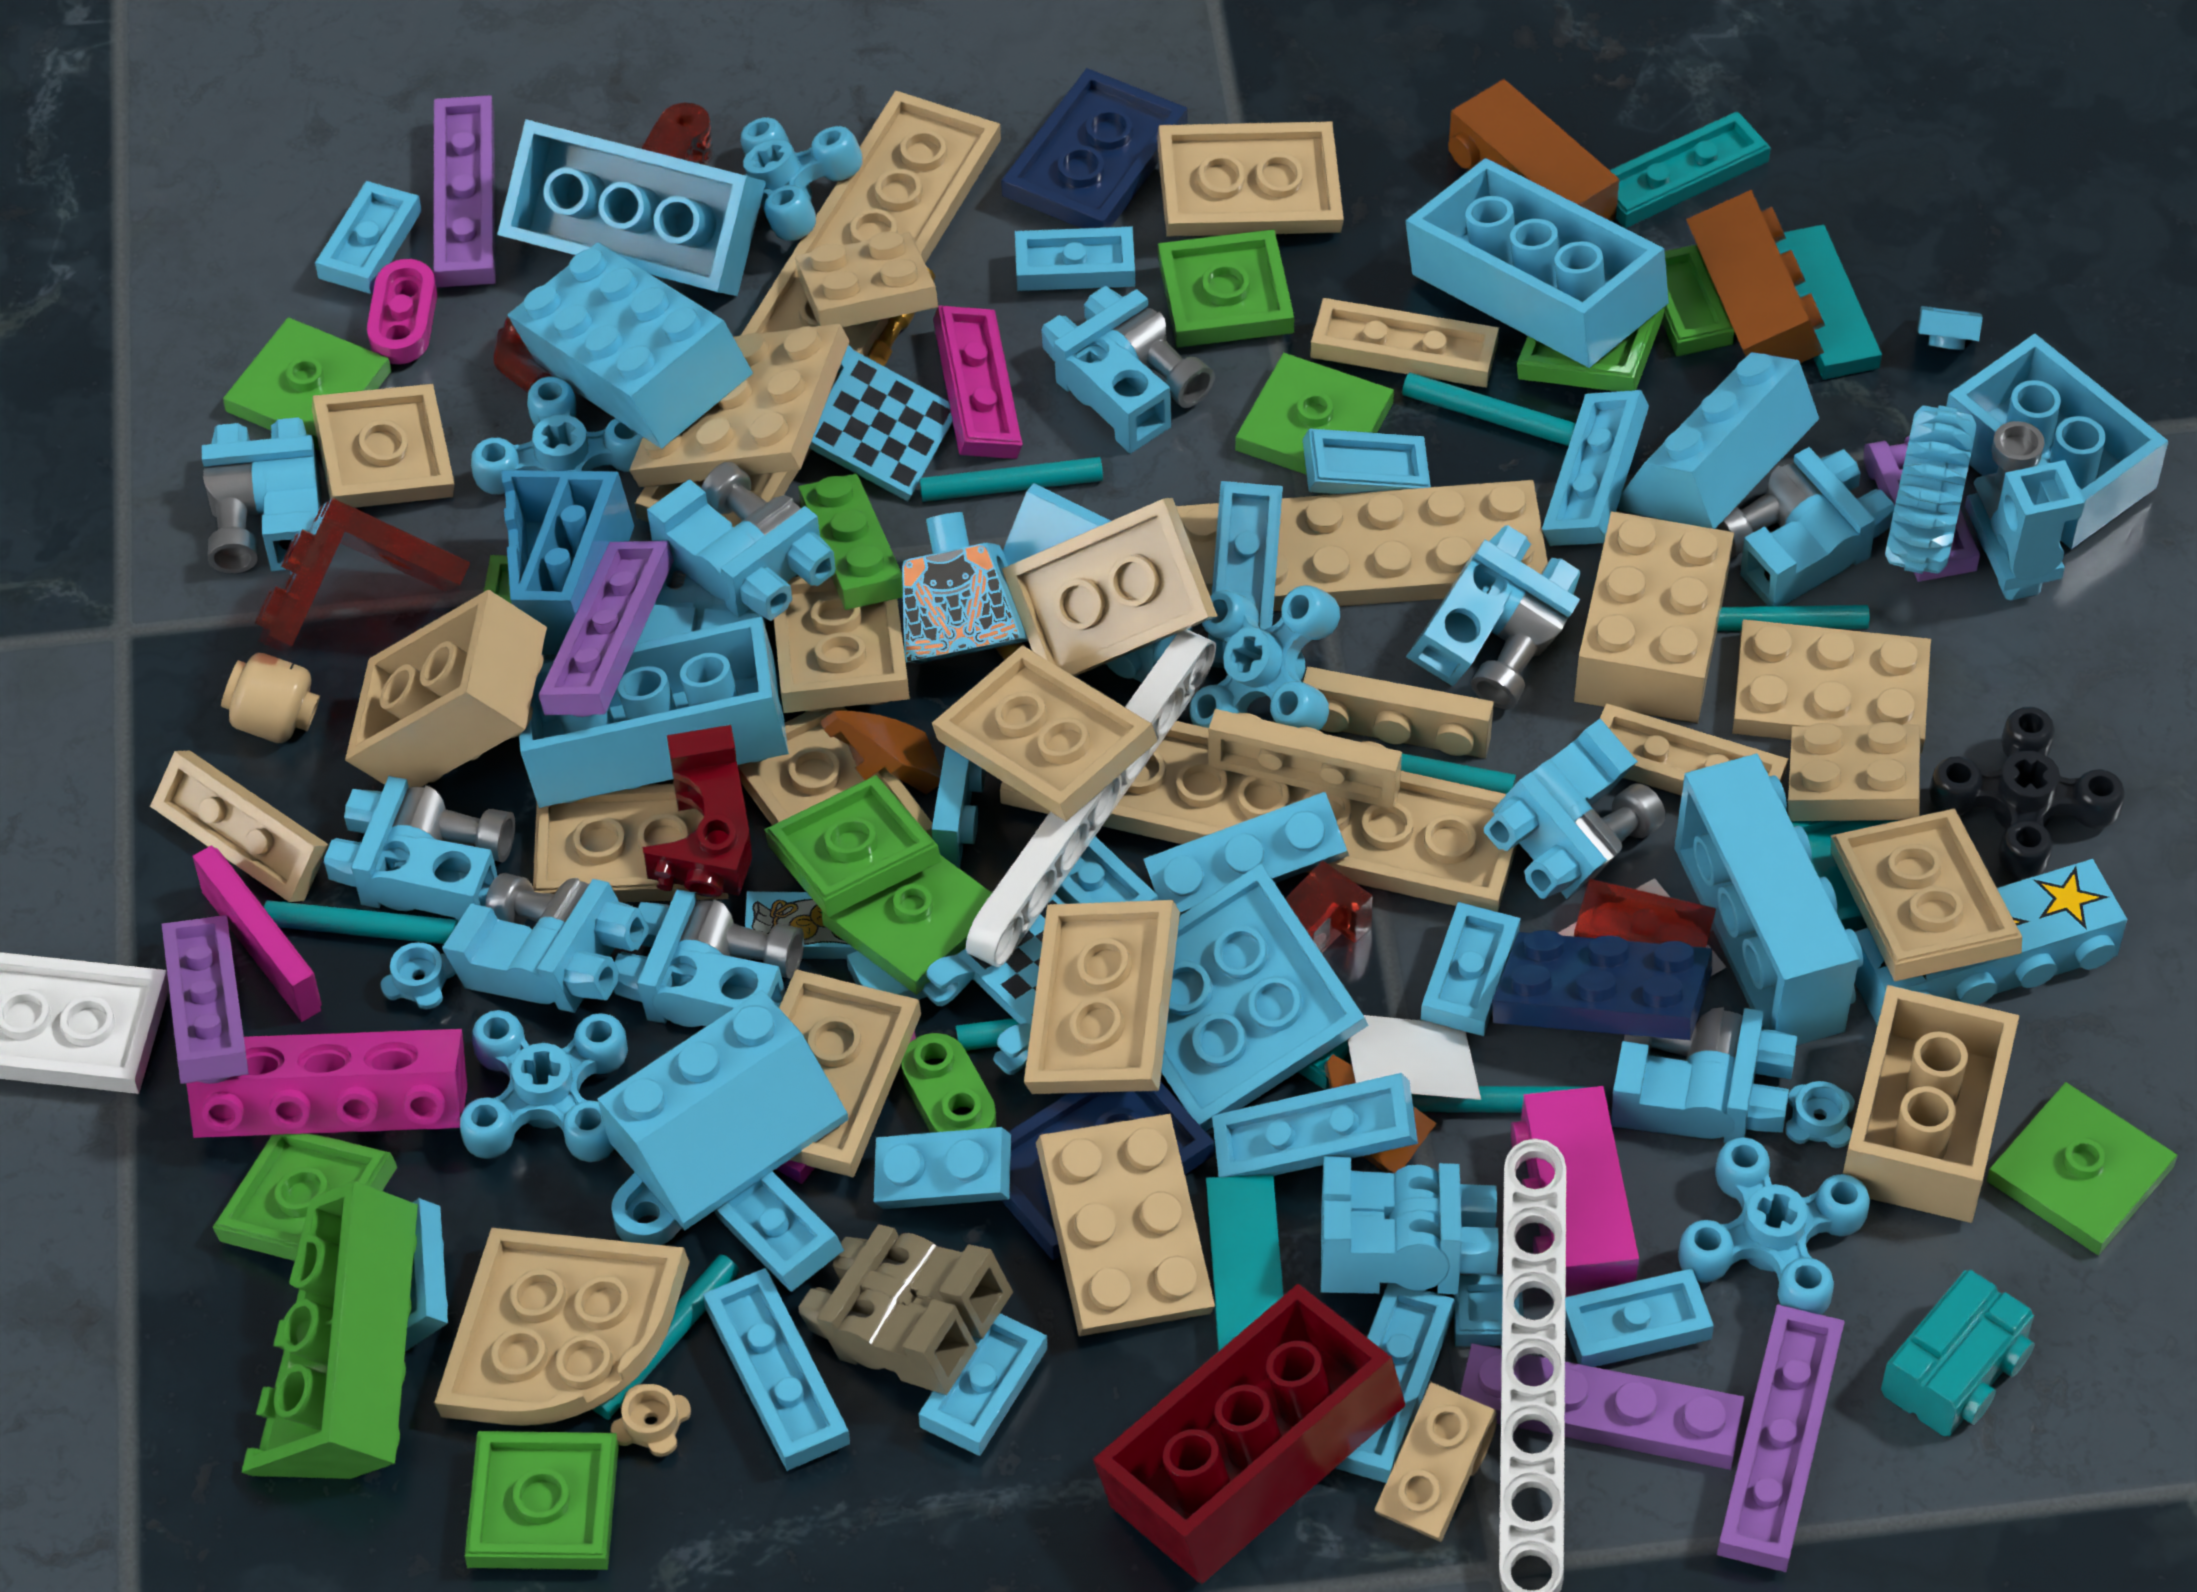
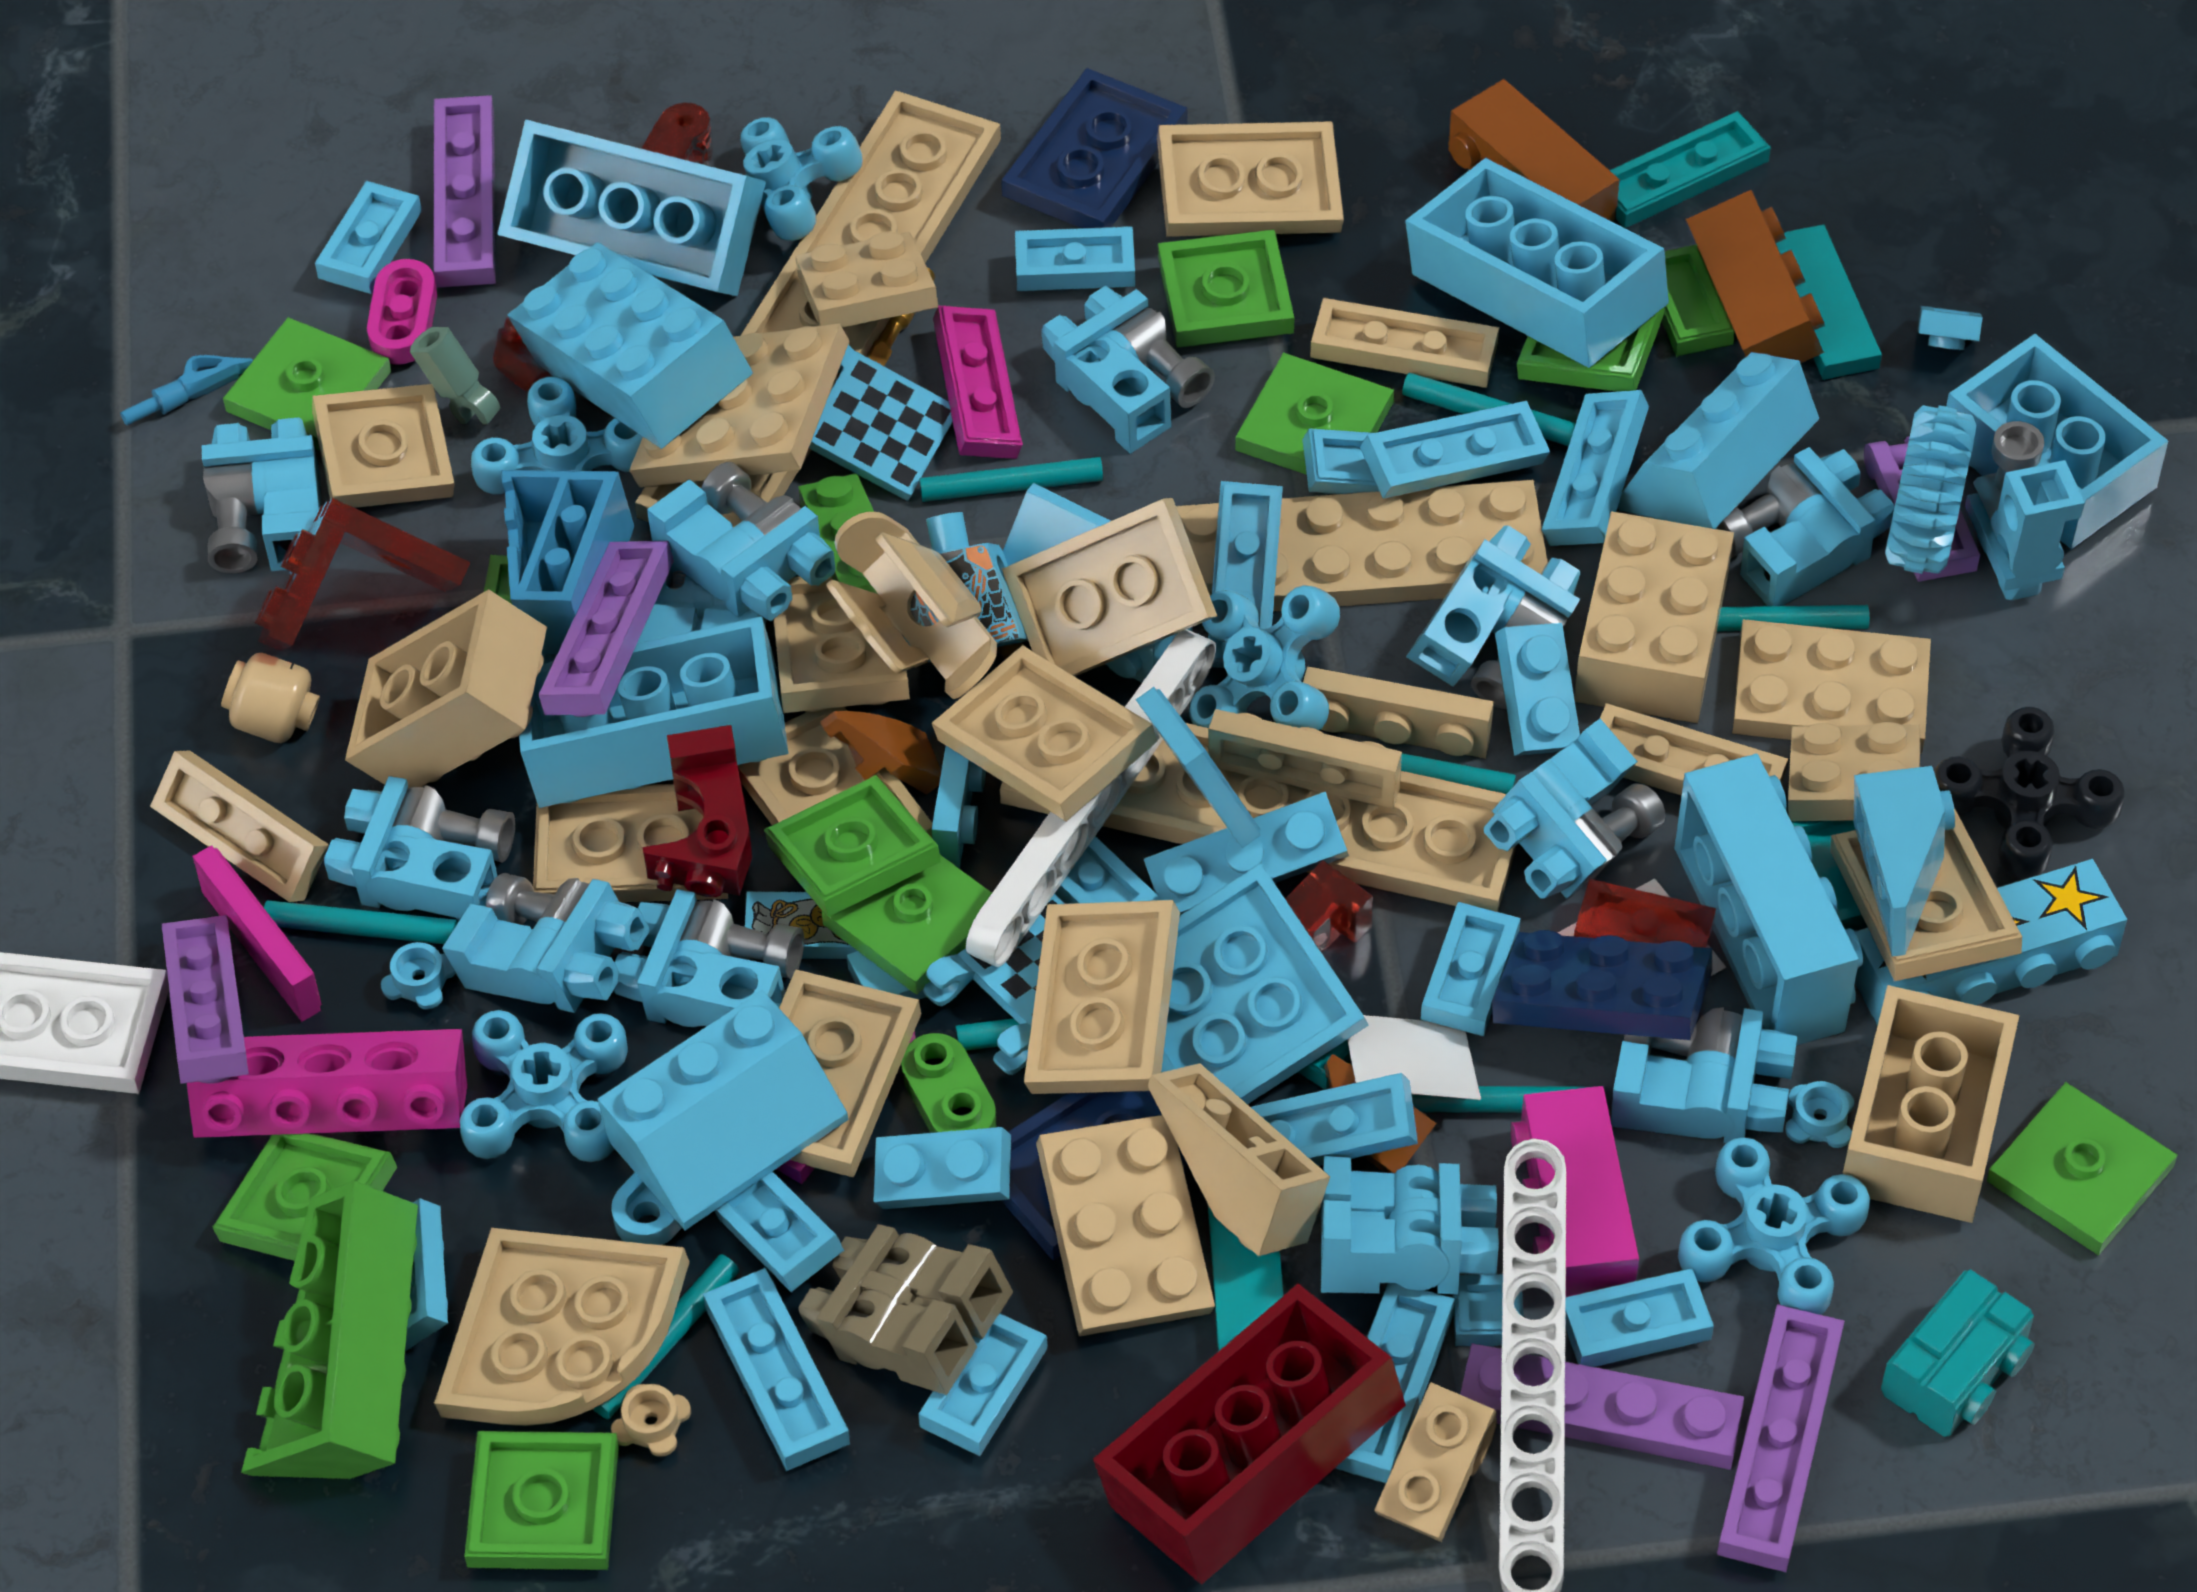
none -> dark azure hand [120,355,253,426]
none -> sand green bar [410,327,501,424]
none -> tan piece [827,512,997,699]
none -> medium azure tile [1136,687,1261,848]
none -> tan slope [1148,1063,1330,1256]
none -> medium azure plate [1360,401,1550,499]
none -> medium azure plate [1495,623,1580,756]
none -> medium azure slope [1854,766,1955,956]

